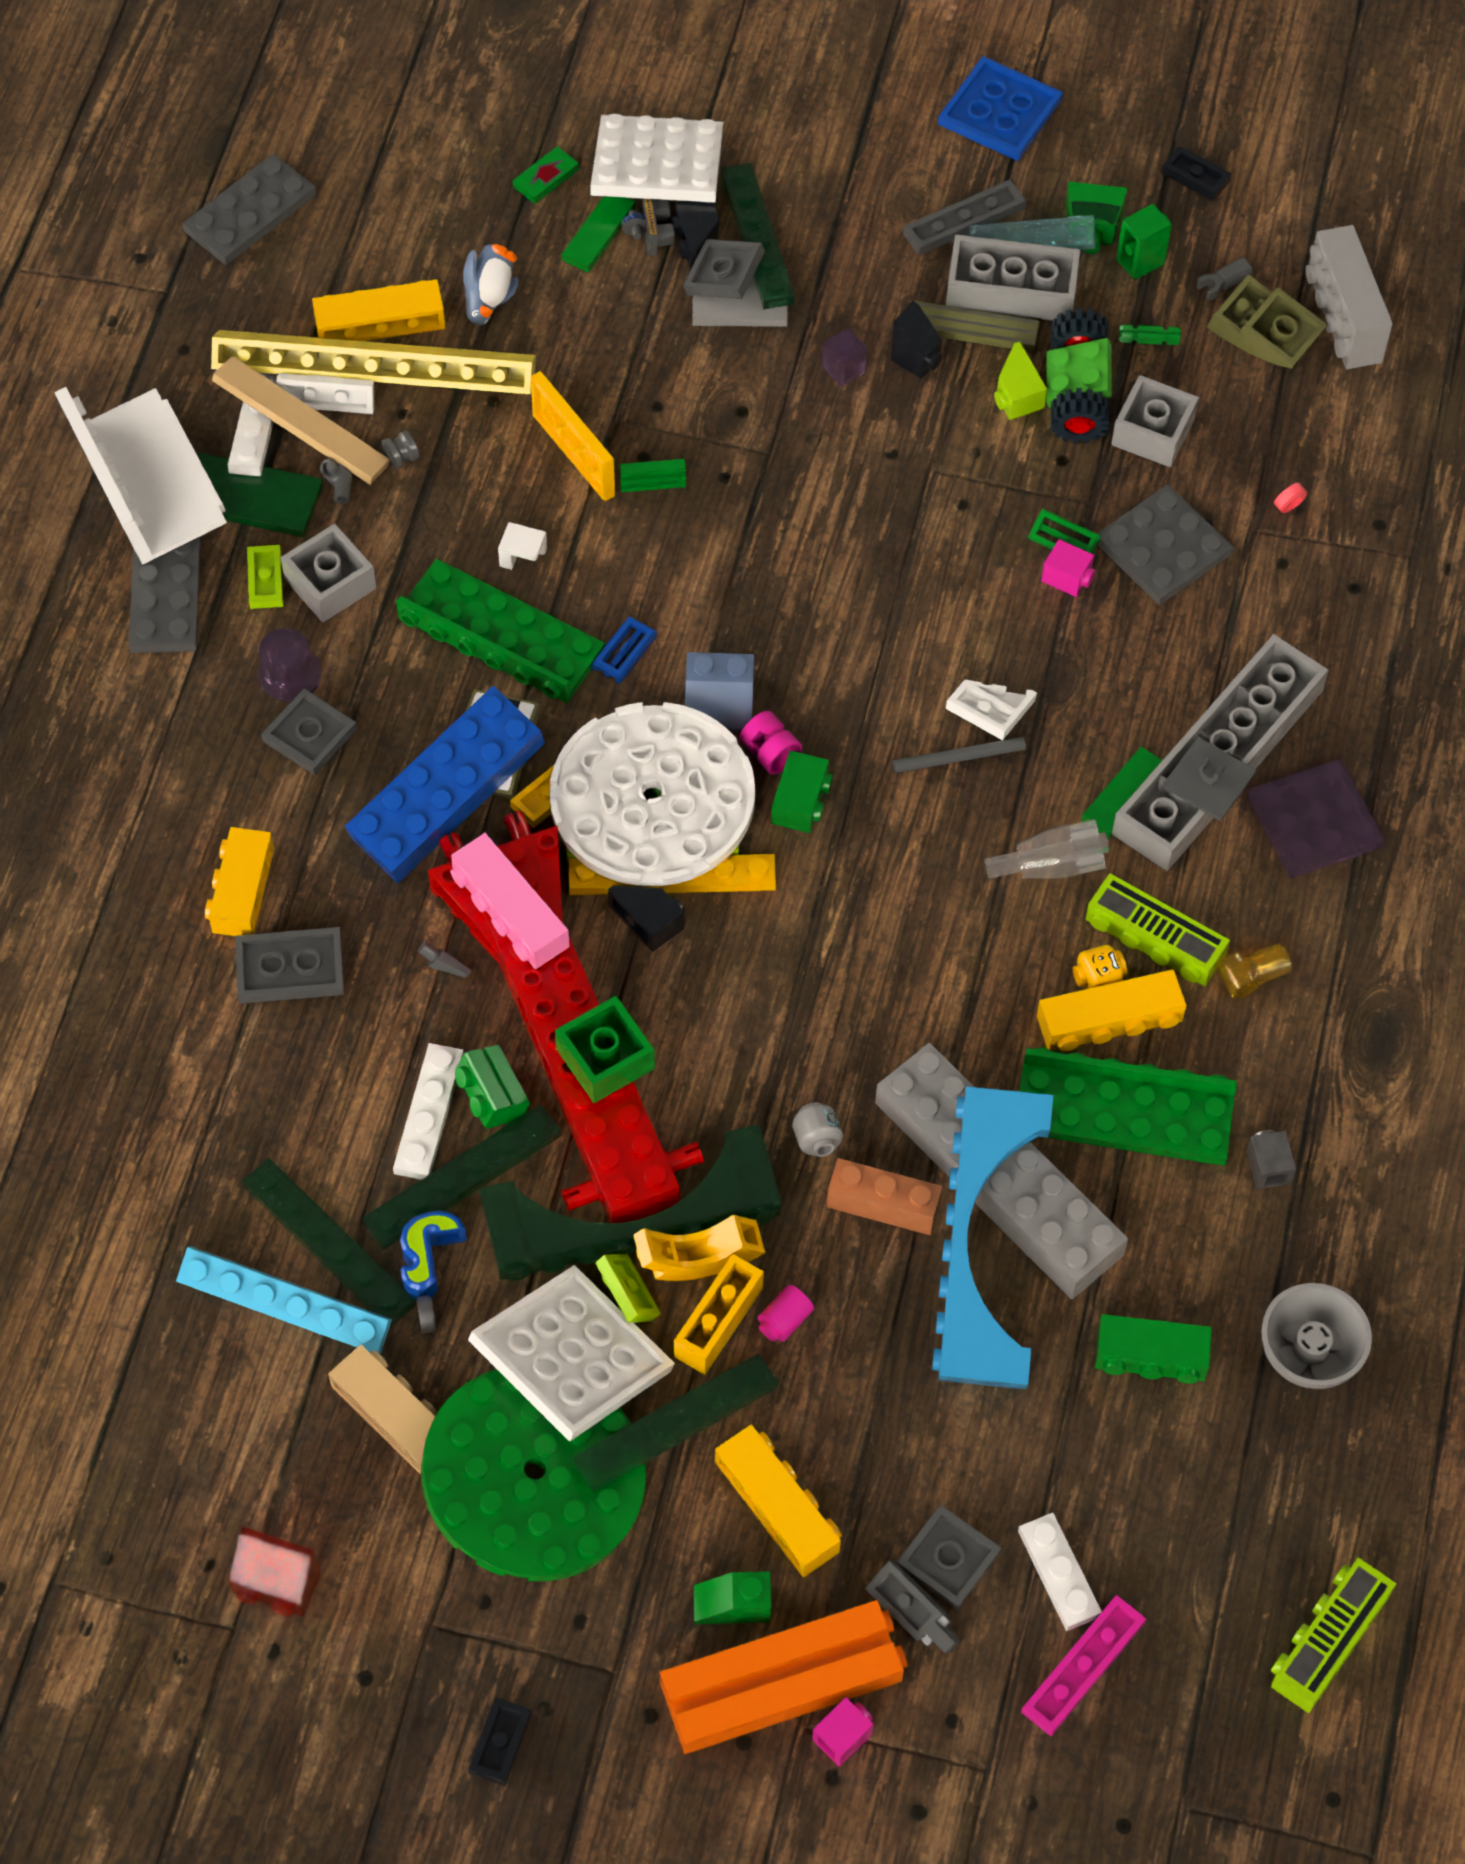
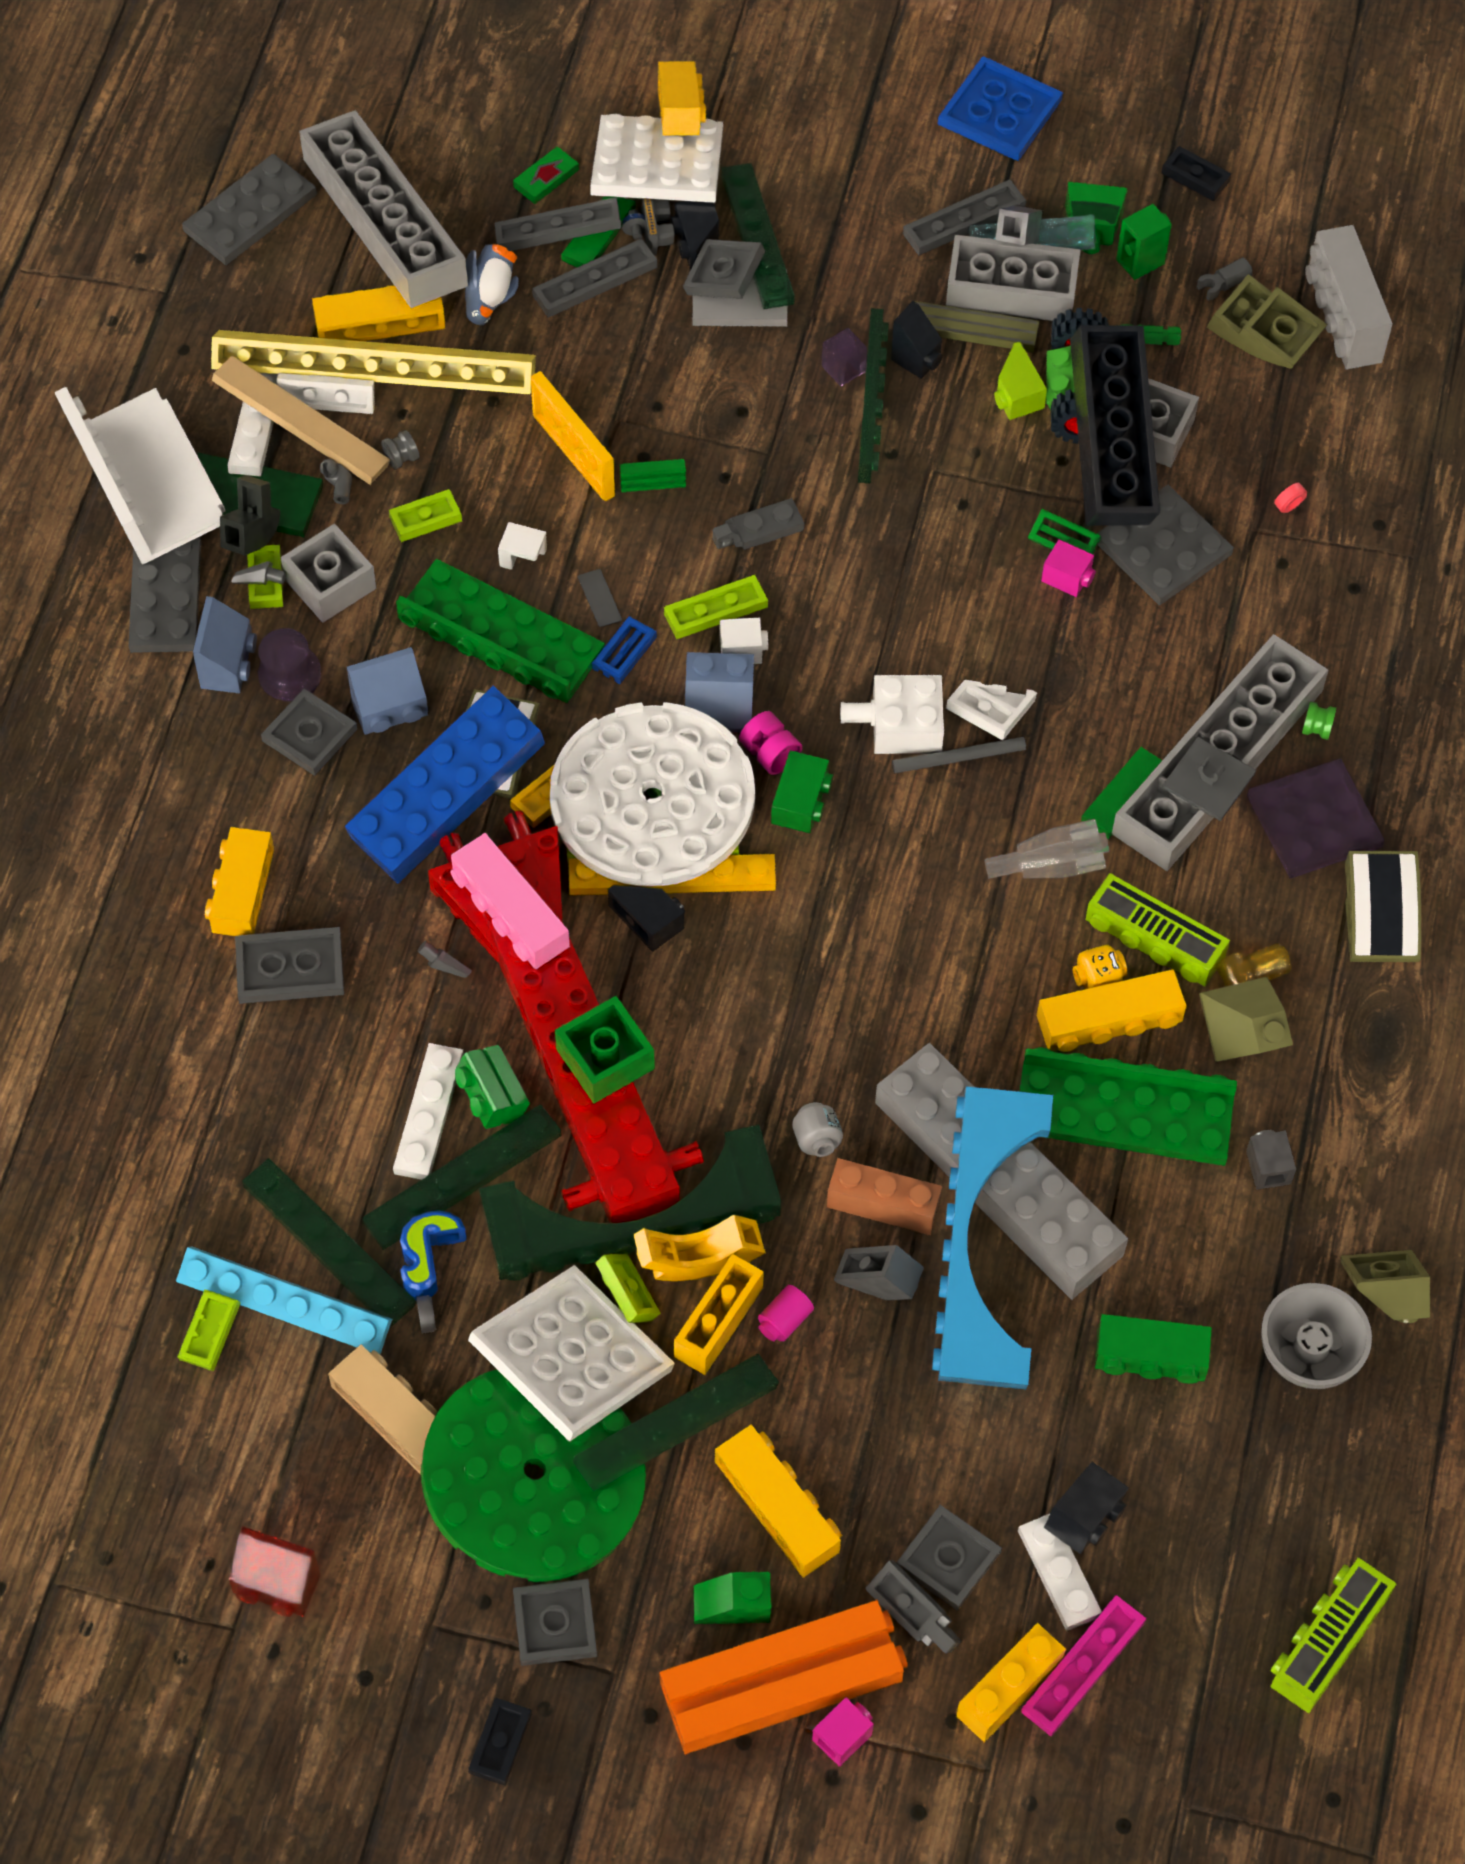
none -> lime plate [177,1289,241,1372]
none -> sand blue slope [193,596,257,693]
none -> pearl dark grey brick [220,475,280,556]
none -> dark grey bar [231,561,286,585]
none -> light grey brick [299,110,468,308]
none -> sand blue slope [347,647,428,735]
none -> lime plate [389,489,462,542]
none -> dark grey plate [495,197,622,251]
none -> dark grey plate [513,1579,597,1666]
none -> dark grey plate [532,238,657,318]
none -> dark grey sticker [578,569,622,627]
none -> yellow brick [658,61,706,135]
none -> lime plate [664,575,768,640]
none -> dark grey hinge [712,498,804,550]
none -> white brick [720,618,768,664]
none -> dark grey slope [834,1245,924,1300]
none -> white brick [840,675,944,754]
none -> clear green plate [858,308,889,484]
none -> yellow brick [956,1623,1066,1742]
none -> flat silver brick [996,205,1042,245]
none -> black brick [1044,1462,1129,1554]
none -> black brick [1070,325,1160,526]
none -> olive slope [1199,977,1293,1061]
none -> bright green wheel [1302,701,1336,740]
none -> olive slope [1341,1250,1430,1323]
none -> slope [1345,851,1421,962]

